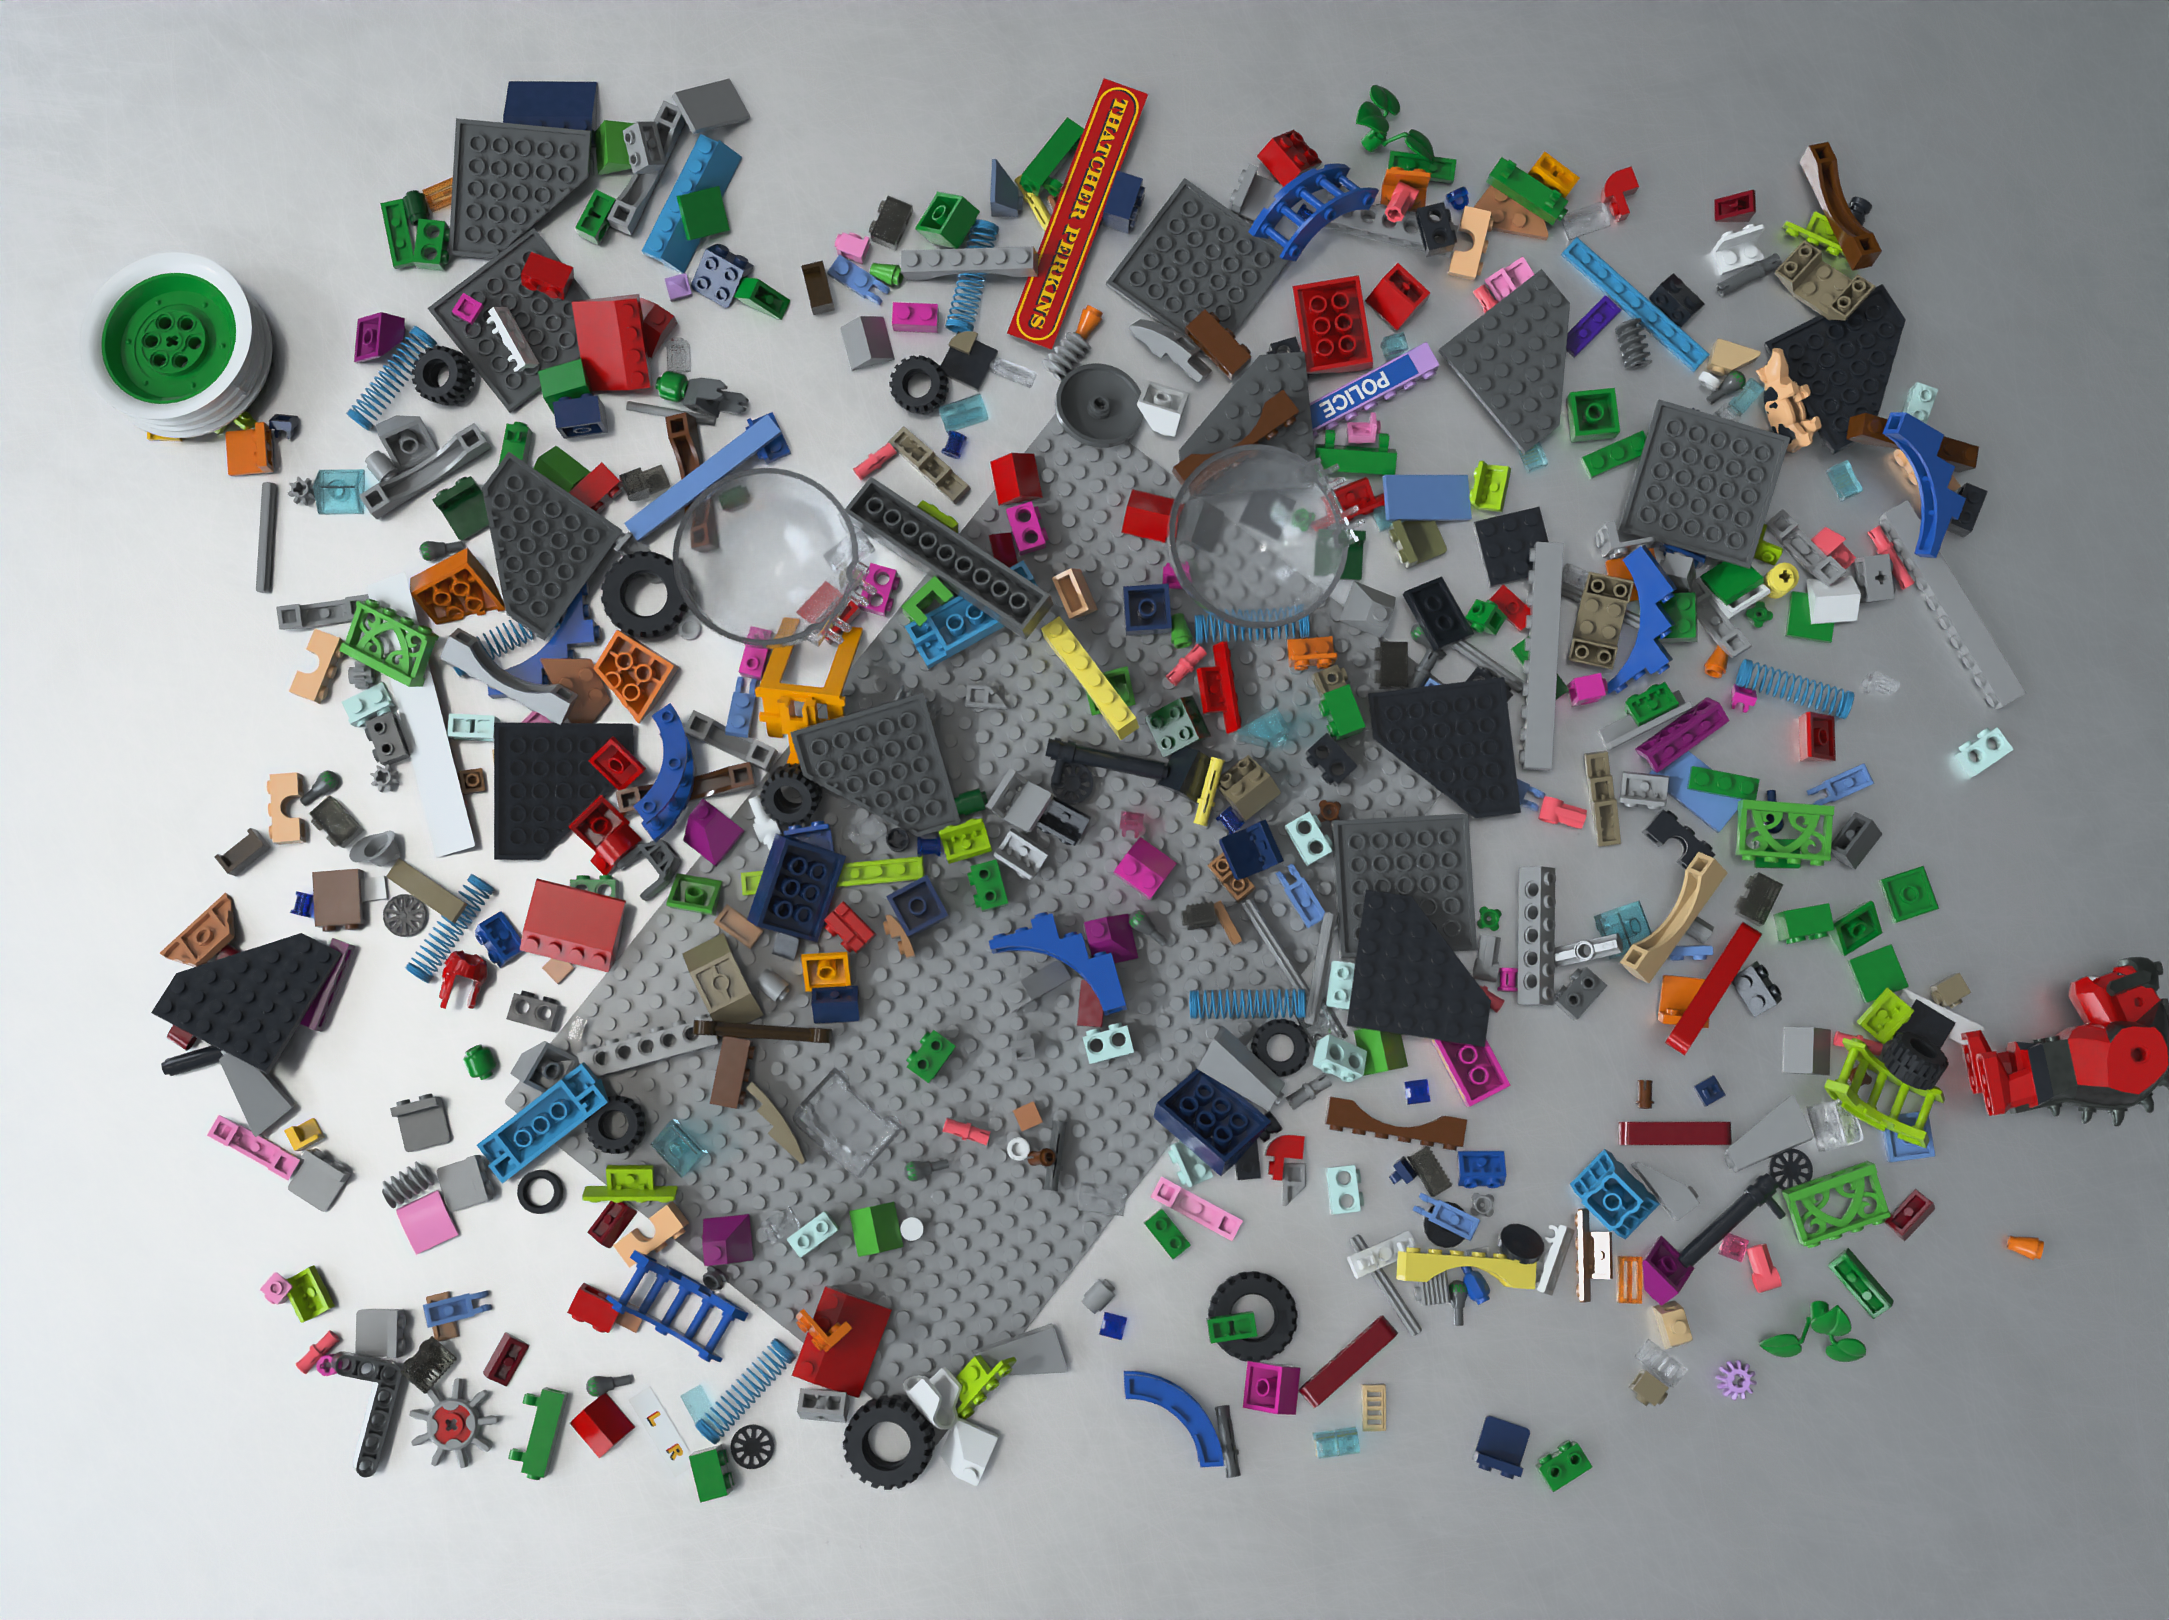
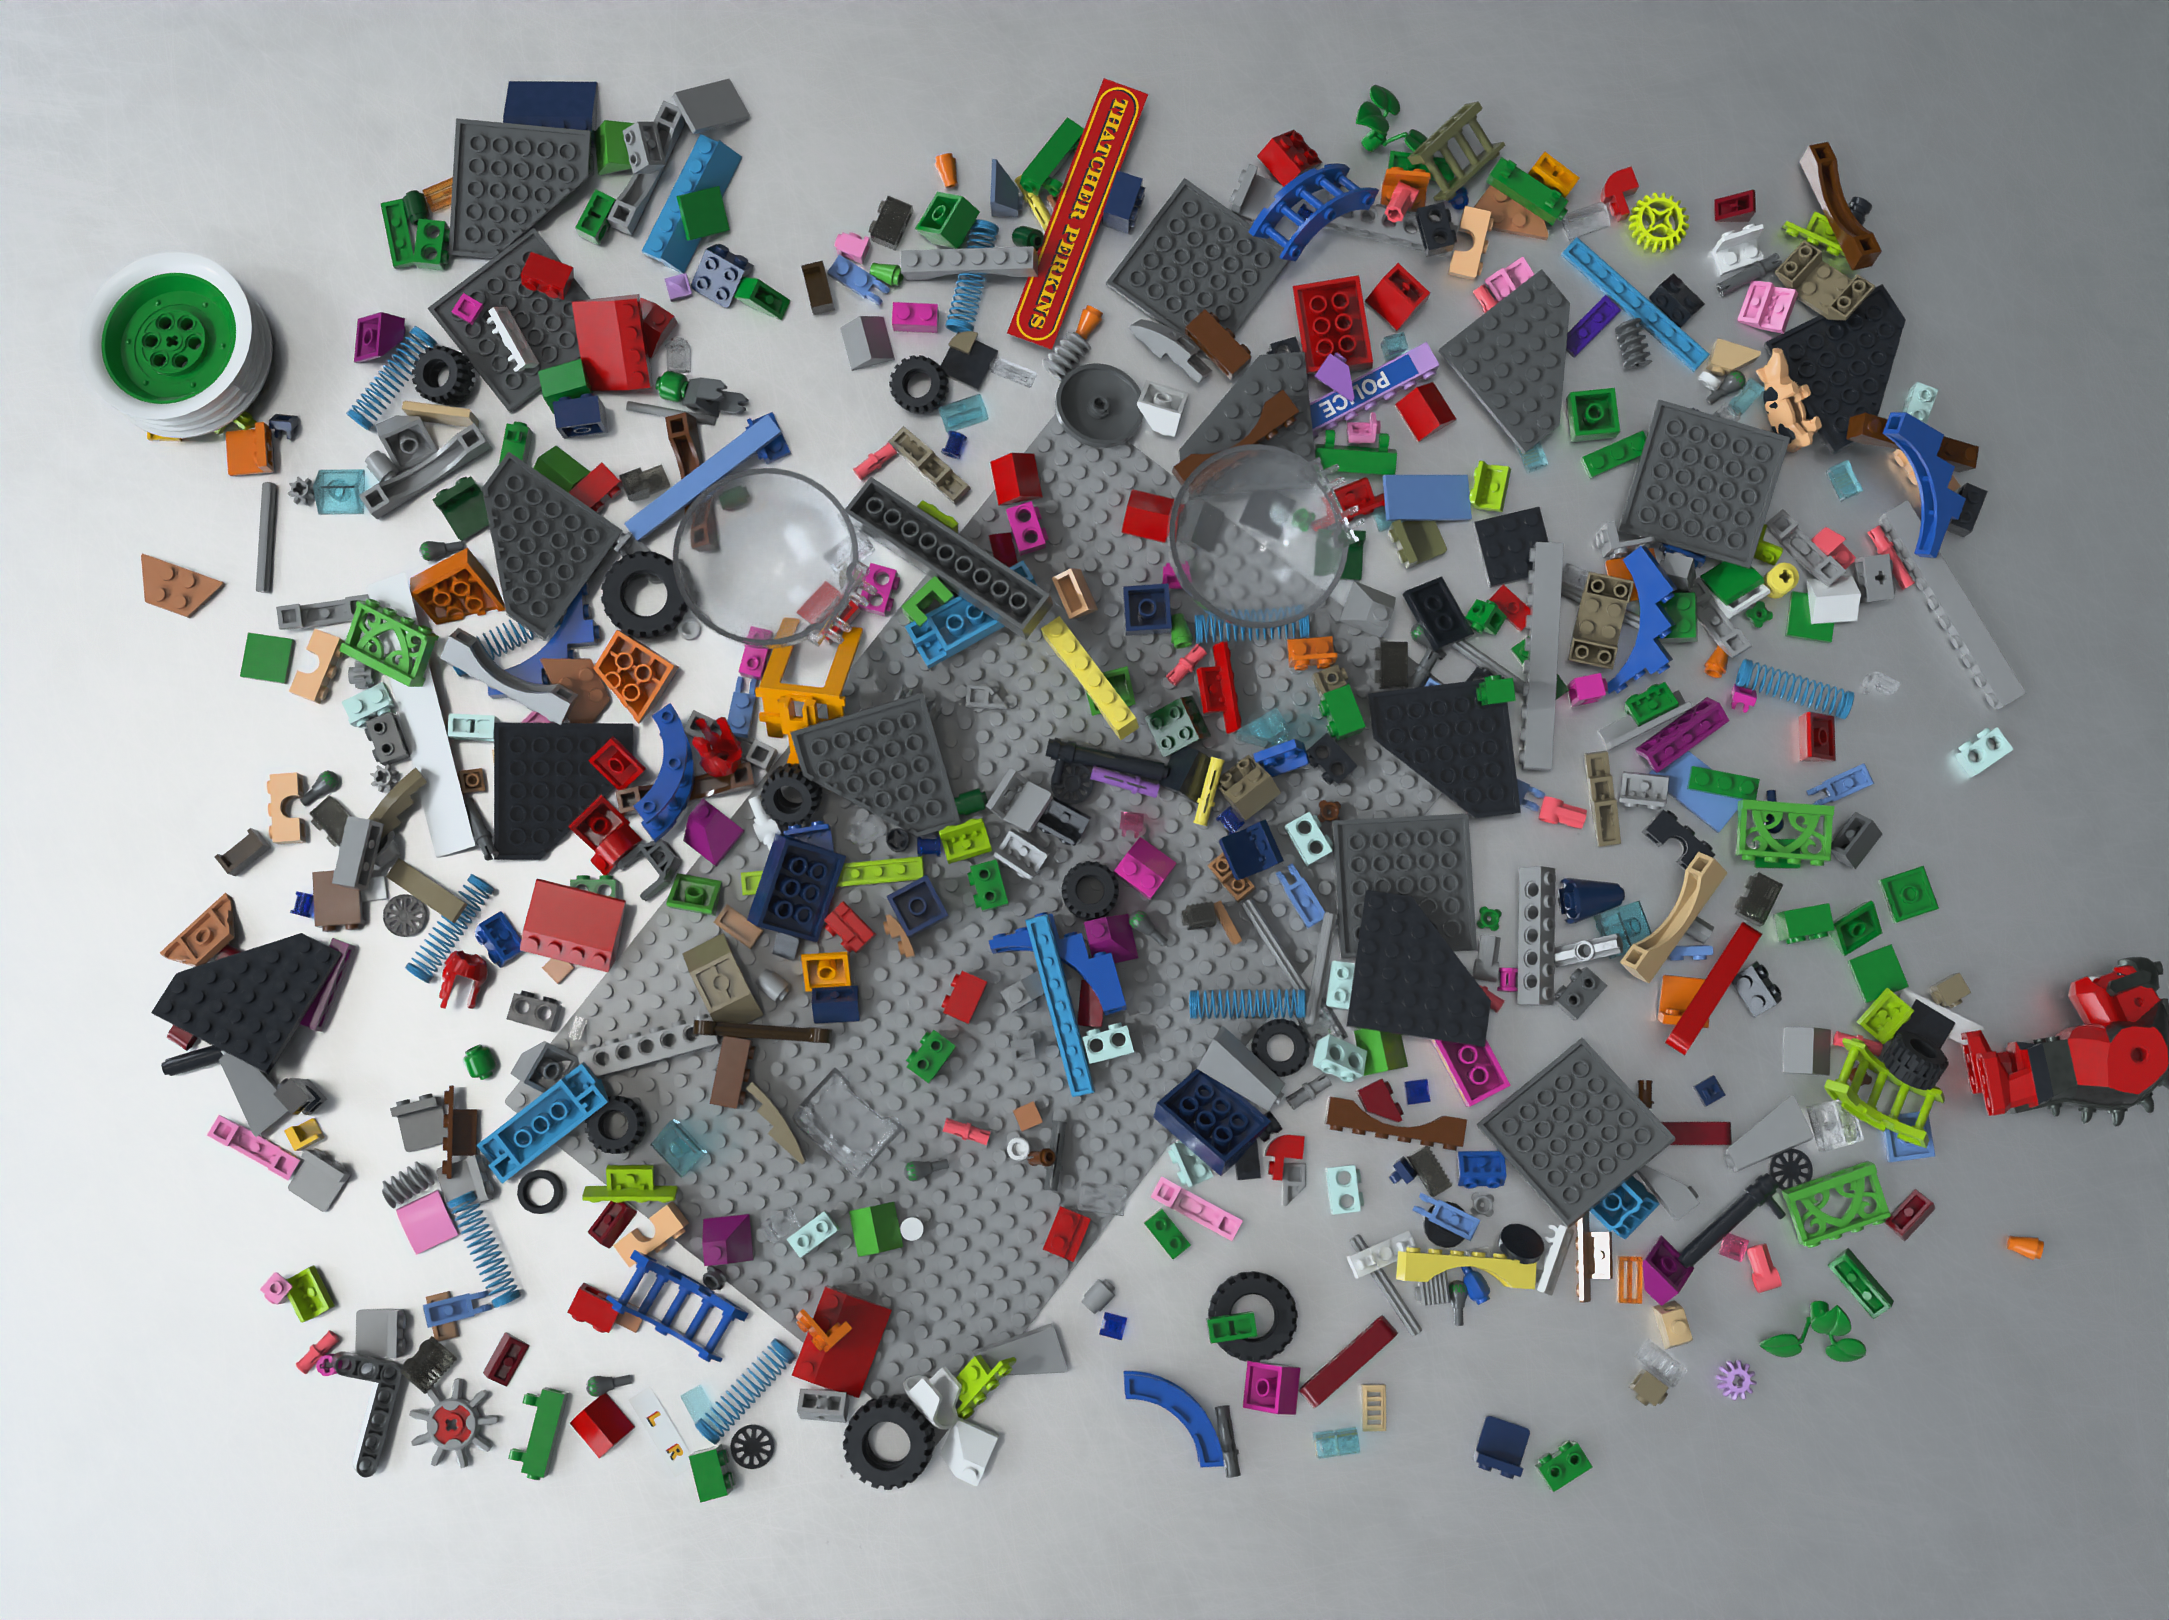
none -> nougat wing [141,553,225,618]
none -> green tile [240,632,294,684]
none -> black arch [274,1078,327,1115]
none -> light grey brick [332,816,384,891]
none -> dark tan slope [368,767,427,840]
none -> tan tile [402,401,479,427]
none -> reddish brown bracket [442,1085,477,1179]
none -> dark azure piece [447,1191,522,1308]
none -> dark grey pin [464,797,499,861]
none -> red piece [692,717,743,777]
none -> orange cone [935,153,958,188]
none -> red brick [941,971,988,1025]
none -> dark green brick [1012,226,1044,251]
none -> dark azure tile [1025,914,1095,1097]
none -> red plate [1043,1206,1091,1262]
none -> black tyre [1062,861,1119,920]
none -> medium lavender pin [1090,766,1160,798]
none -> blue bracket [1253,739,1309,777]
none -> medium lavender slope [1314,353,1354,402]
none -> dark red slope [1356,1079,1404,1123]
none -> red slope [1395,382,1456,442]
none -> olive fence [1407,101,1506,201]
none -> green brick [1476,675,1516,706]
none -> dark grey plate [1477,1038,1675,1229]
none -> dark blue cone [1558,878,1625,924]
none -> neon yellow gear [1628,192,1689,253]
none -> bright pink slope [1737,280,1798,334]

